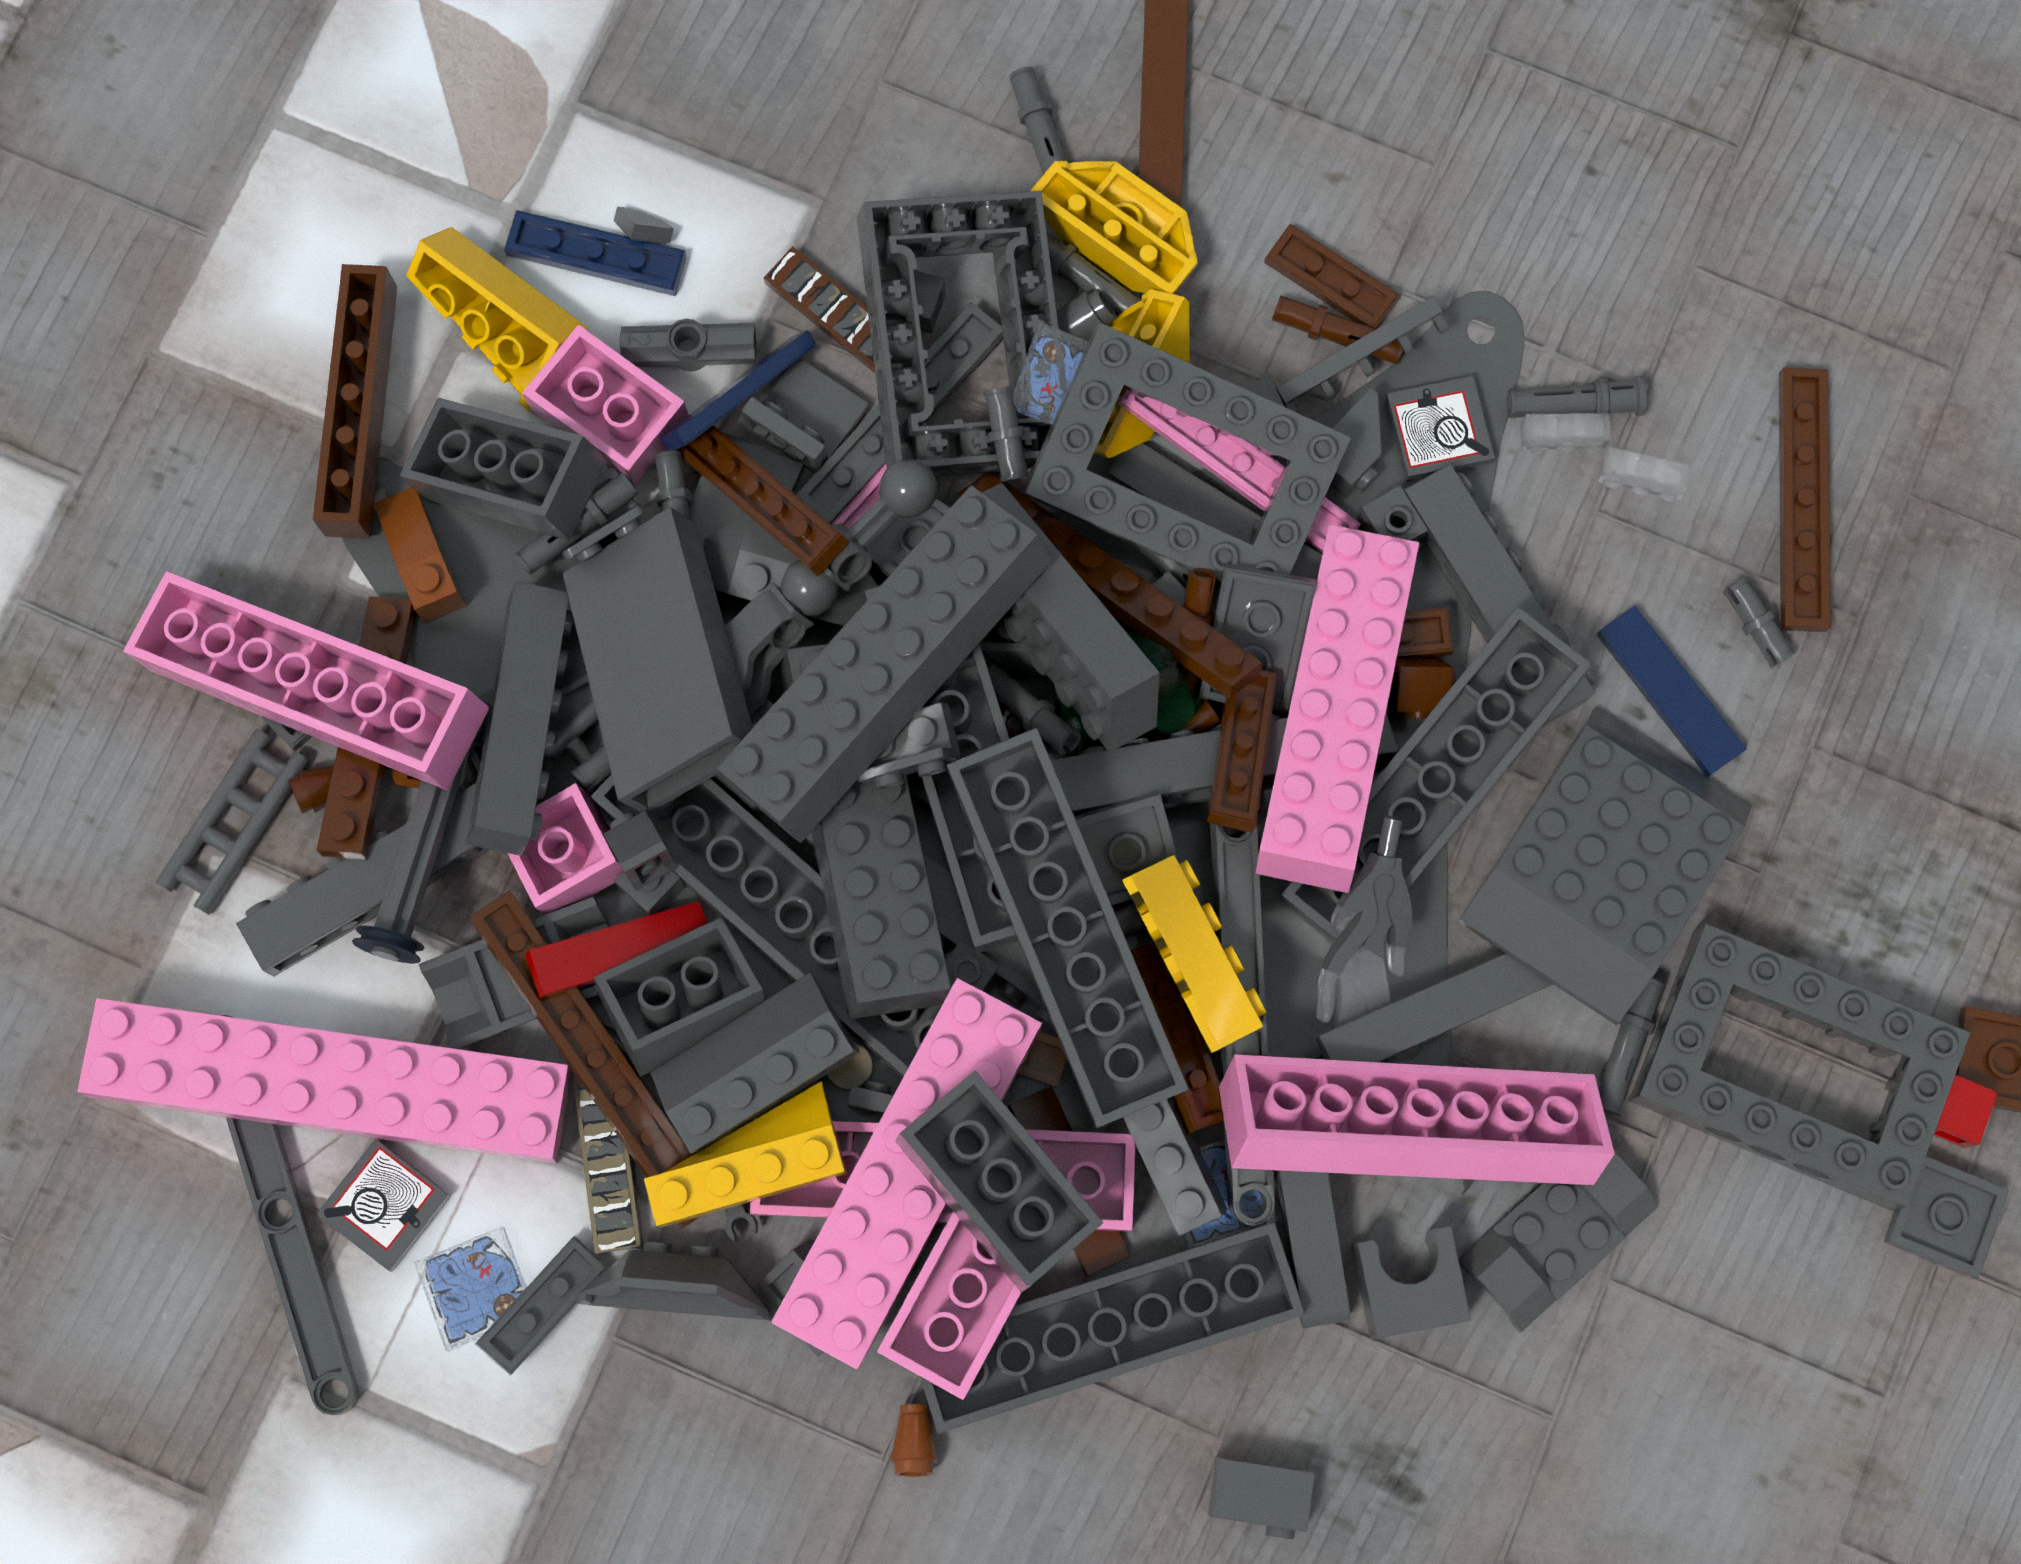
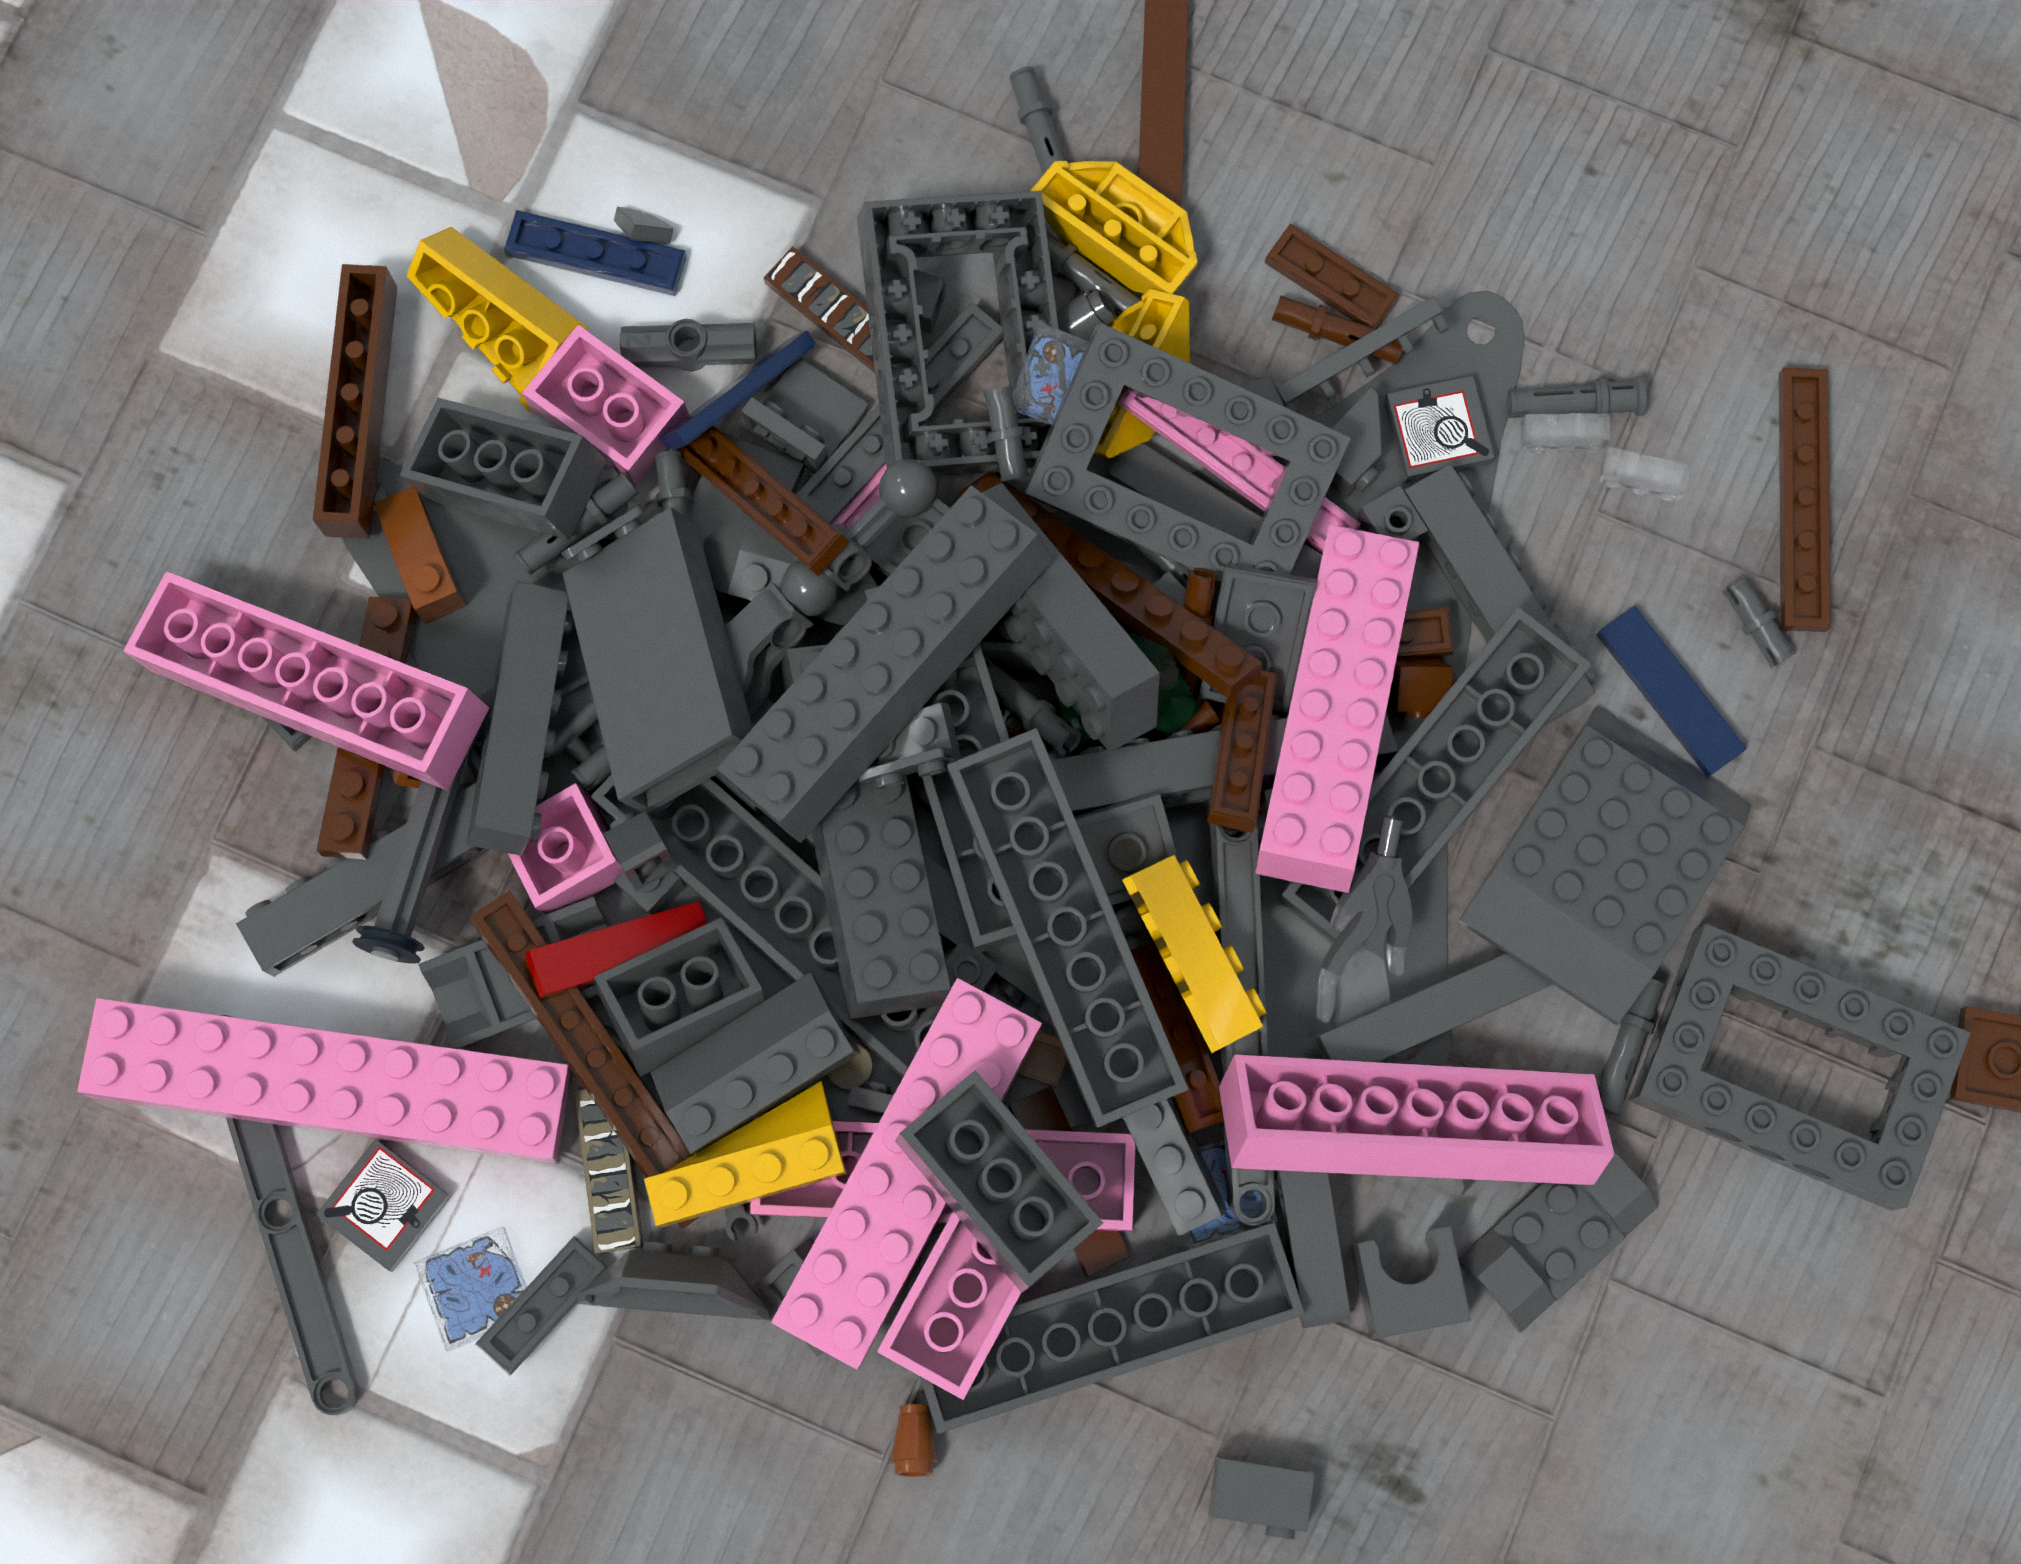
dark grey bar [155,728,310,915] -> none
reddish brown cone [288,765,334,814] -> none
dark grey plate [1884,1156,2009,1279] -> none
red panel [1934,1075,1997,1148] -> none

